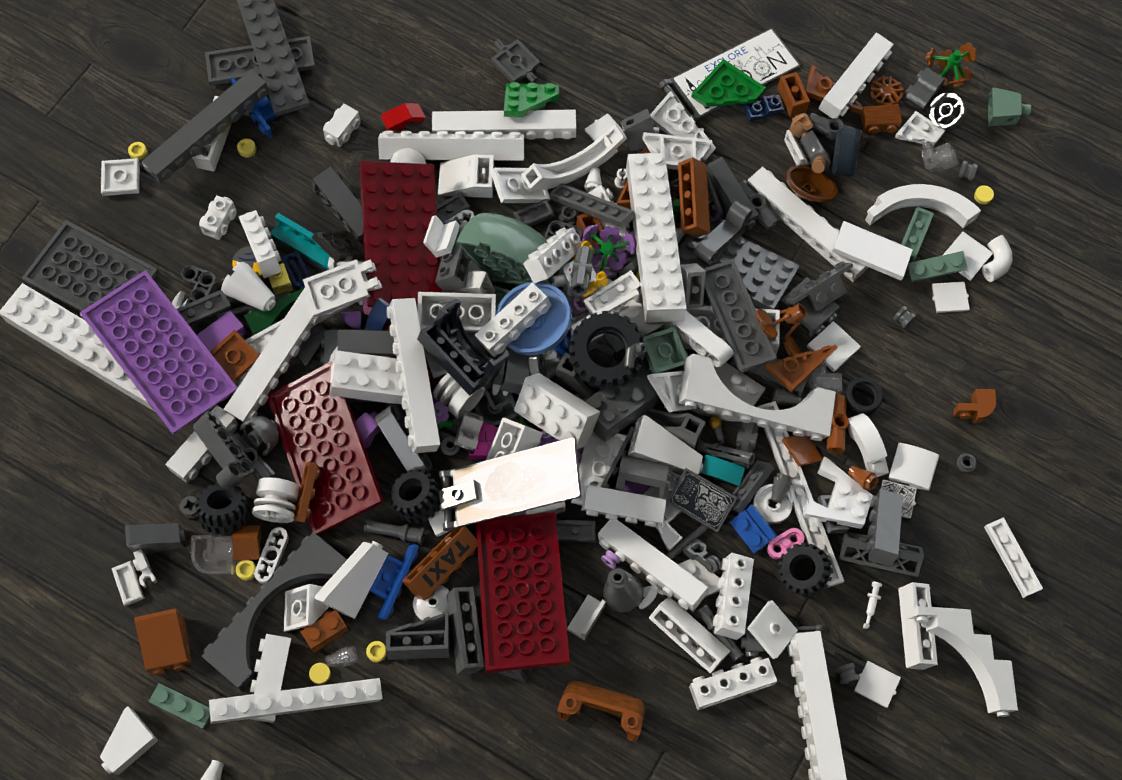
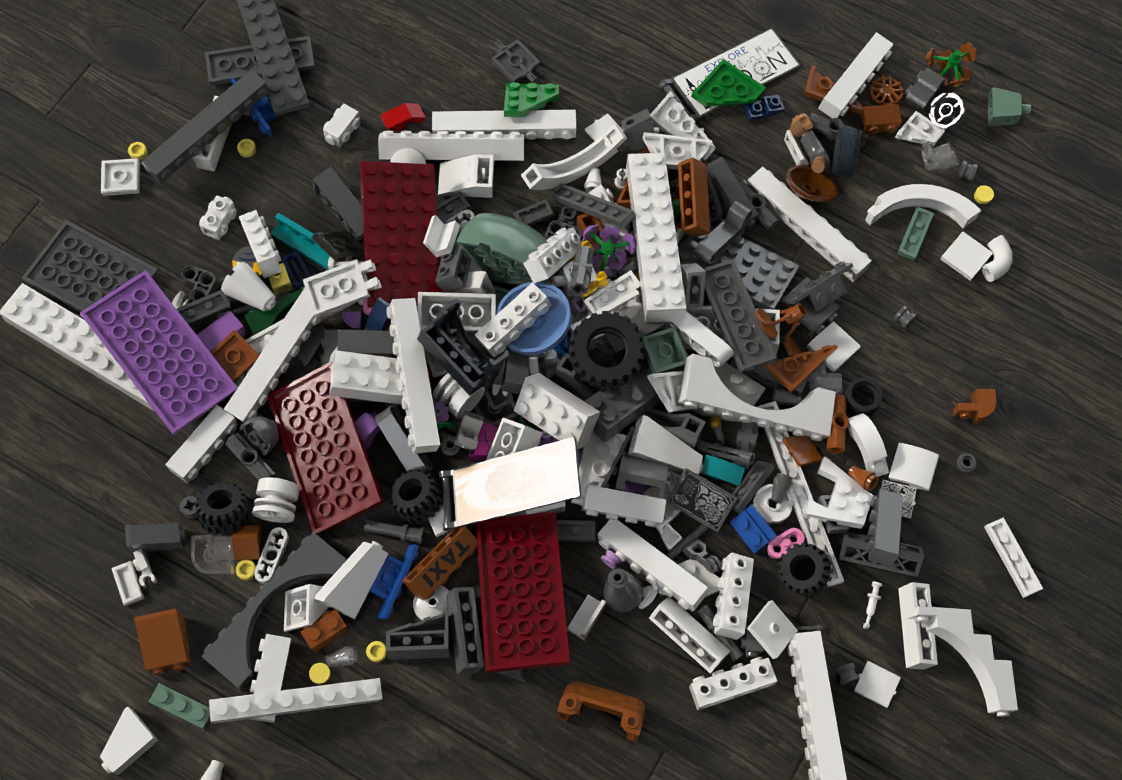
dark grey beam [193,411,254,489] -> none
dark orange plate [293,462,319,523] -> none
plate [439,479,479,511] -> none
white plate [490,168,550,203] -> none
dark grey arm [624,342,647,369] -> none
dark orange brick [777,72,810,117] -> none
white tile [832,221,913,280] -> none
sand green plate [907,251,968,282] -> none
white piece [932,282,970,313] -> none

